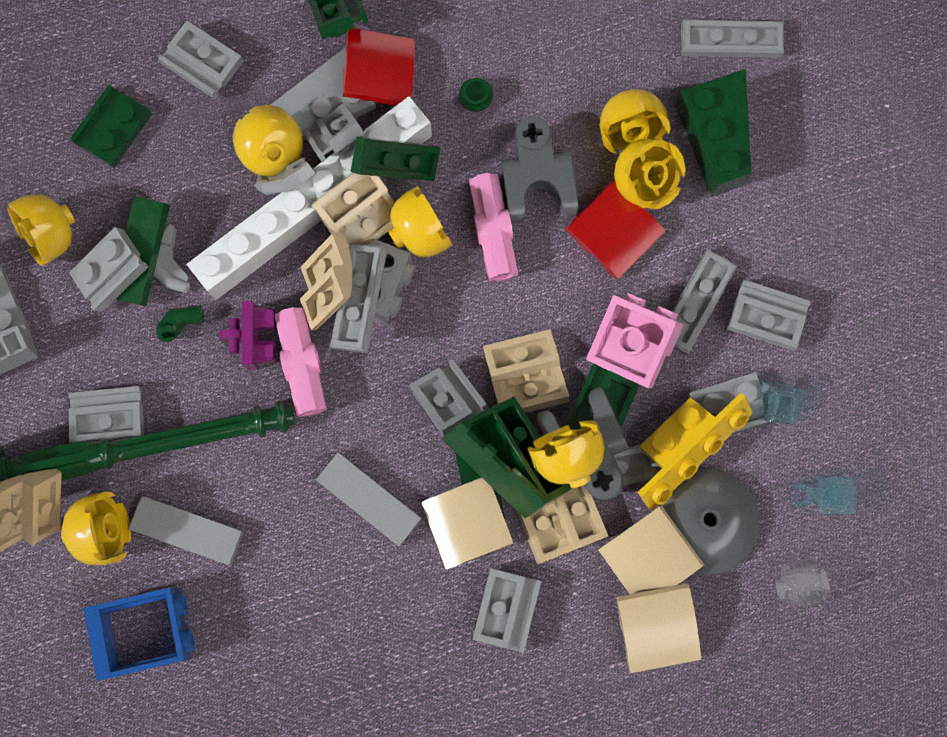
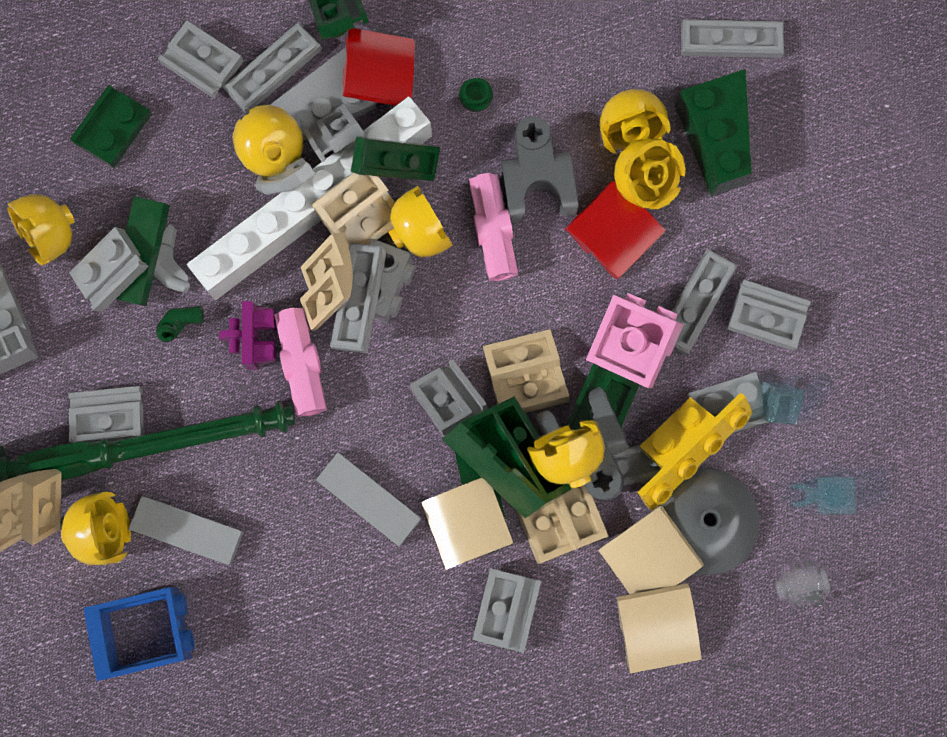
none -> light grey tile [223,22,322,114]

